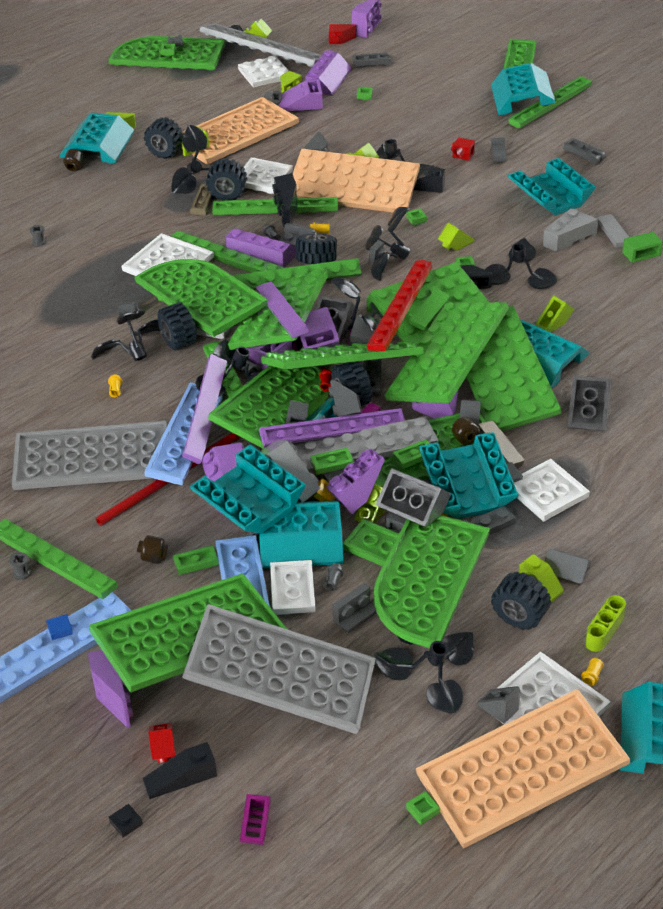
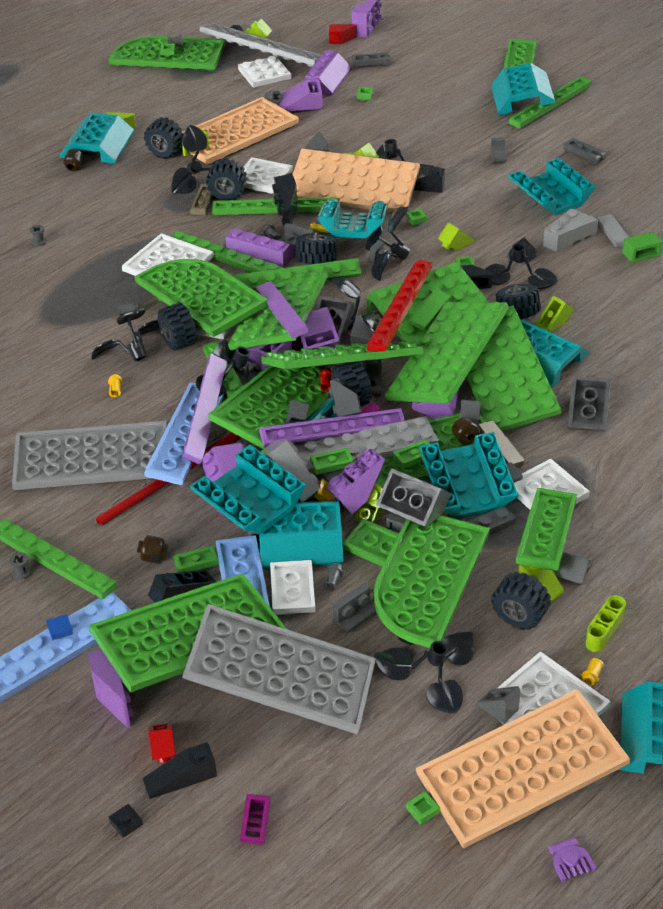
lime slope [280,71,302,93] -> none
red brick [451,137,475,161] -> none
none -> black slope [148,570,216,603]
none -> teal slope [318,199,388,238]
none -> black wheel [495,284,541,319]
none -> bright green plate [516,488,577,571]
none -> medium lavender piece [549,837,596,882]

